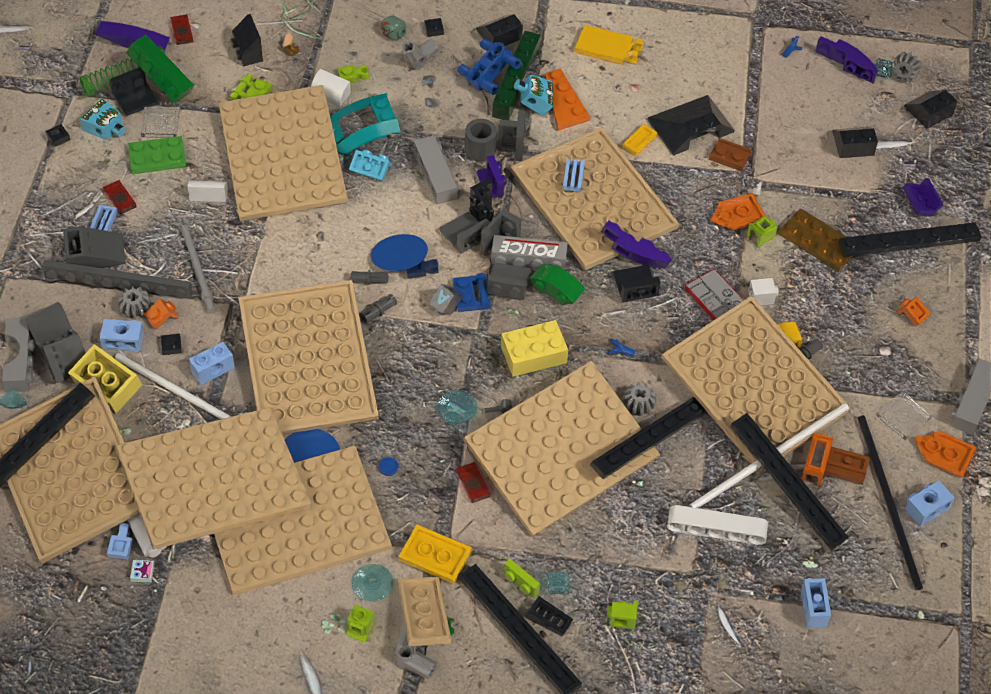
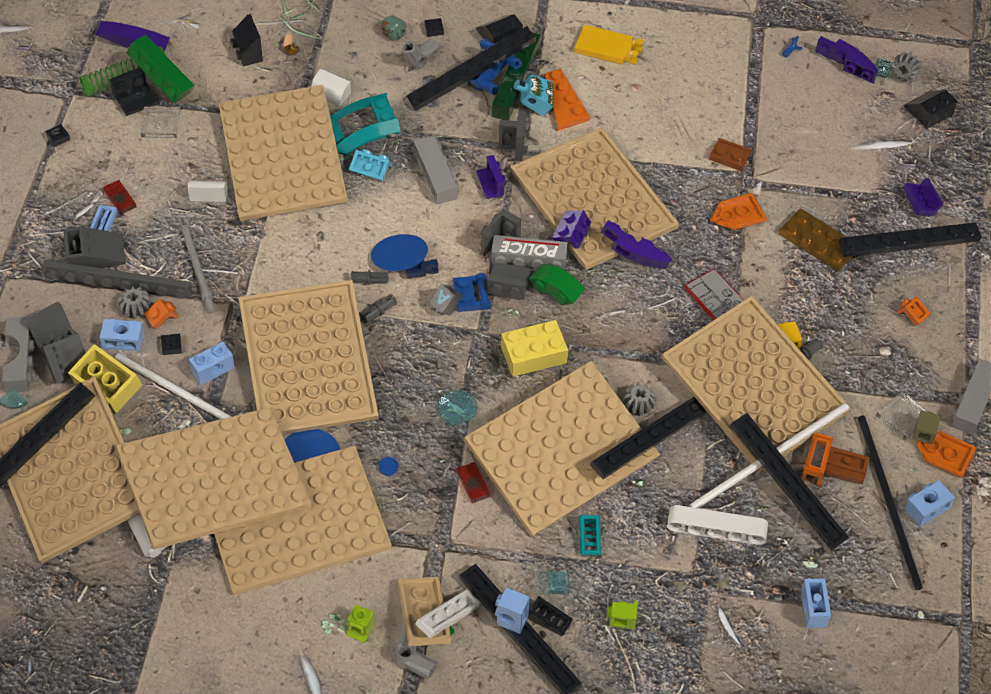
medium azure torso [80,98,126,140] -> none
light blue plate [107,523,133,560] -> none
bright green plate [128,136,186,174] -> none
tile [130,560,155,583] -> none
clear red tile [170,14,193,45] -> none
lime plate [229,73,273,101] -> none
lime plate [338,65,369,83] -> none
clear light blue dish [352,564,393,602] -> none
yellow plate [398,525,472,584] -> none
dark grey bracket [440,212,490,254] -> none
dark grey piece [465,119,497,161] -> none
black bracket [469,178,494,222] -> none
dark grey hand [484,399,512,414] -> none
lime plate [504,558,540,598] -> none
light blue tile [563,158,585,192] -> none
blue bar [608,338,636,357] -> none
black bracket [613,265,661,302] -> none
yellow tile [622,124,658,157] -> none
black slope [647,95,735,156] -> none
lime window [747,216,777,247] -> none
white brick [748,278,779,305] -> none
black slope [832,127,878,158] -> none
none -> black plate [407,26,536,111]
none -> white tile [415,589,481,638]
none -> light blue brick [495,588,530,634]
none -> dark purple bracket [552,210,591,249]
none -> teal slope [578,515,601,556]
none -> olive brick [913,410,941,445]

